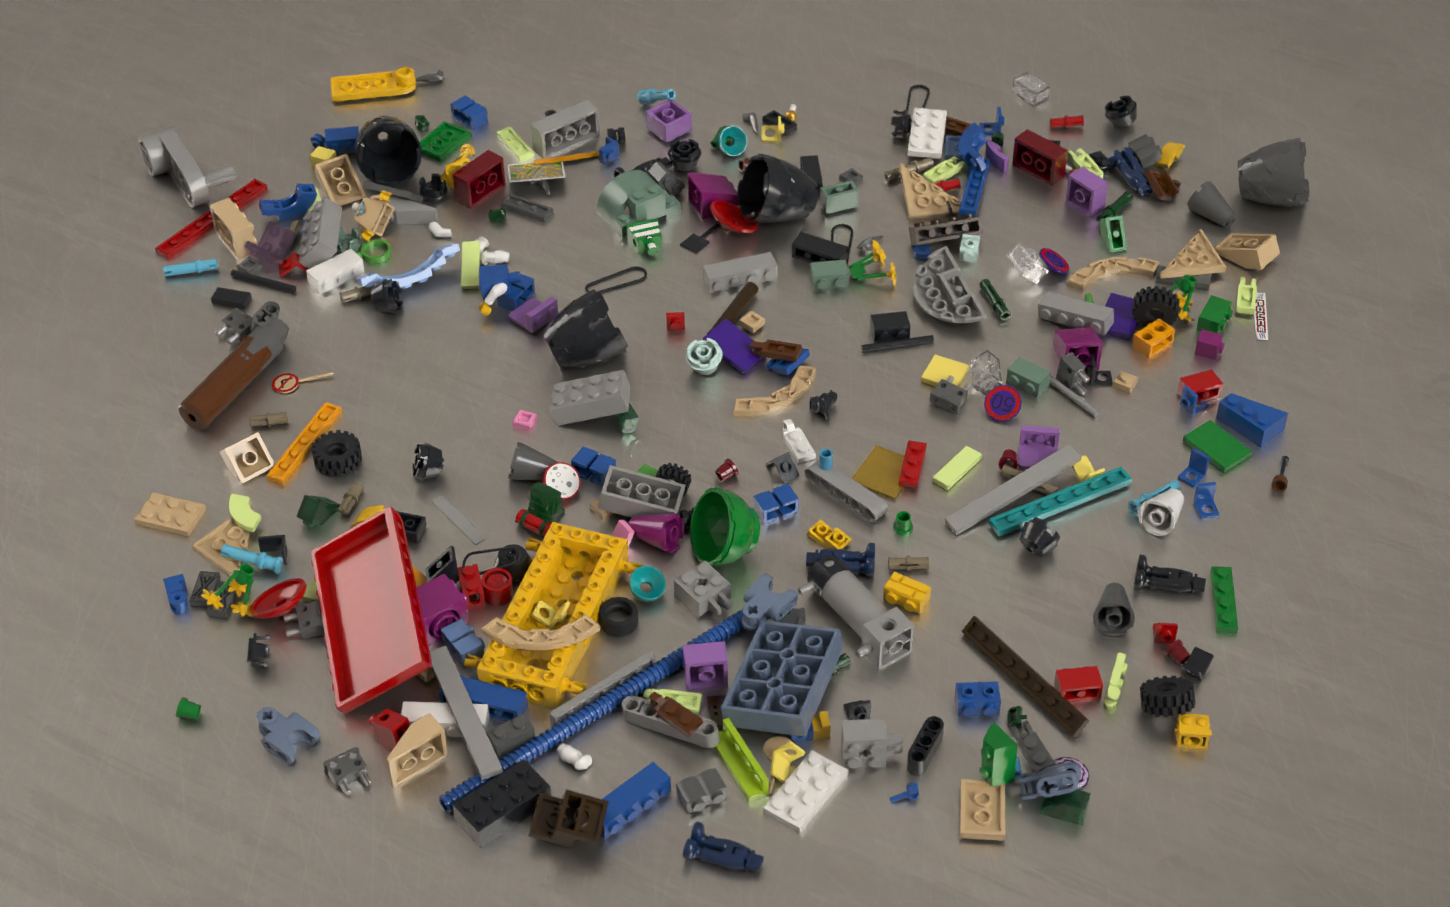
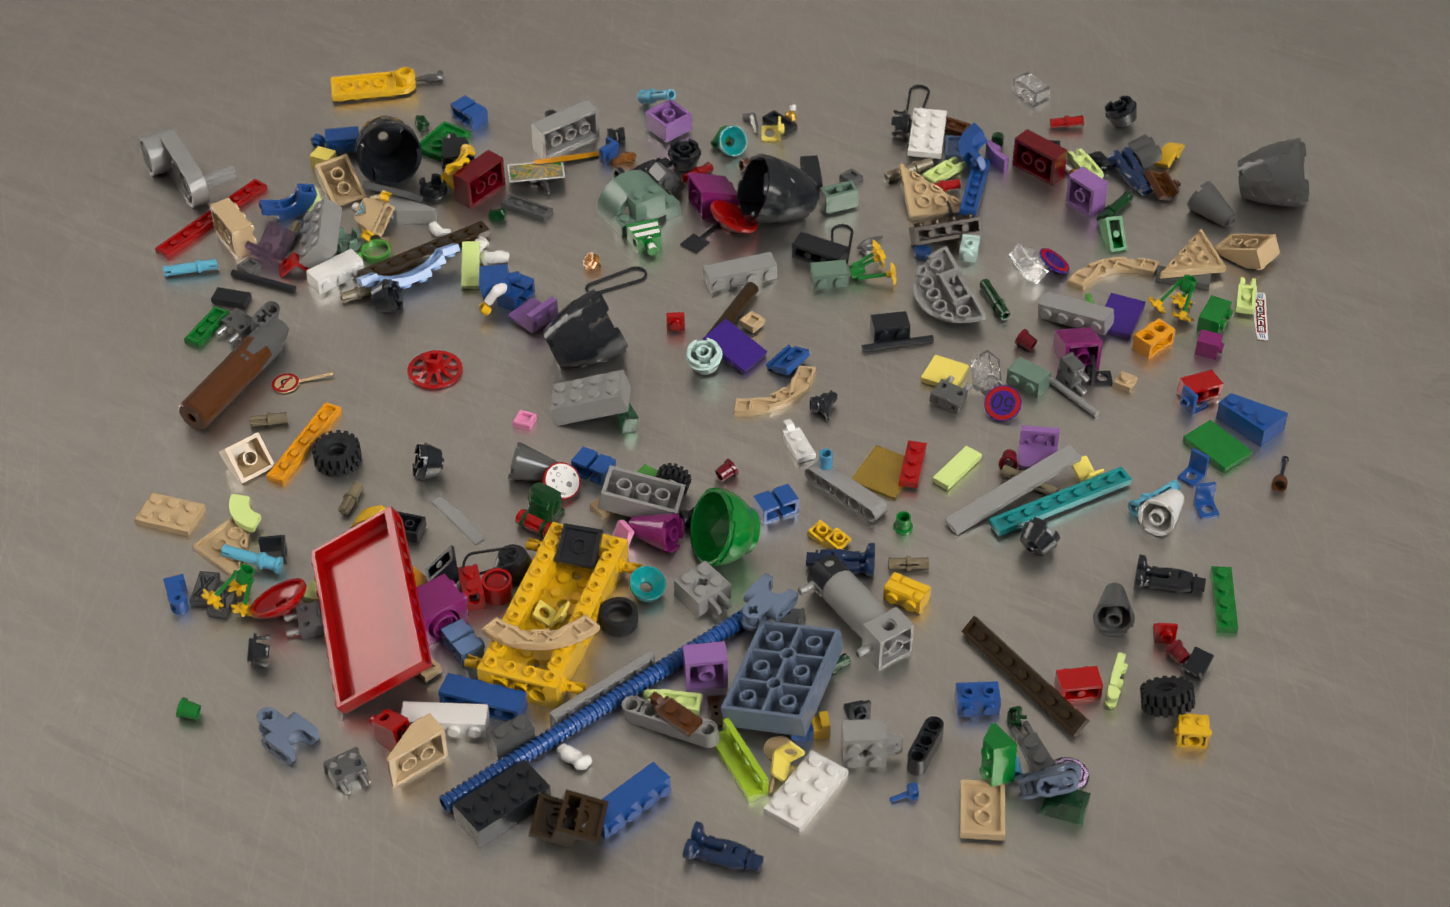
clear green slope [296,495,341,527] -> none
light grey tile [430,646,503,780] -> none
yellowish green tile [496,127,535,162] -> none
dark grey brick [676,768,727,813] -> none
reddish brown hinge [750,339,802,362] -> none
black bracket [765,452,799,483] -> none
blue bracket [979,107,1004,135] -> none
black tyre [1132,286,1179,327] -> none
none -> green tile [184,306,230,349]
none -> dark brown plate [358,221,491,283]
none -> red wheel [407,350,463,390]
none -> black torso [441,133,475,169]
none -> black tile [555,523,604,570]
none -> clear orange tile [583,252,601,271]
none -> clear orange arm [611,152,637,167]
none -> red pin [682,162,714,185]
none -> dark red piece [1015,329,1038,351]

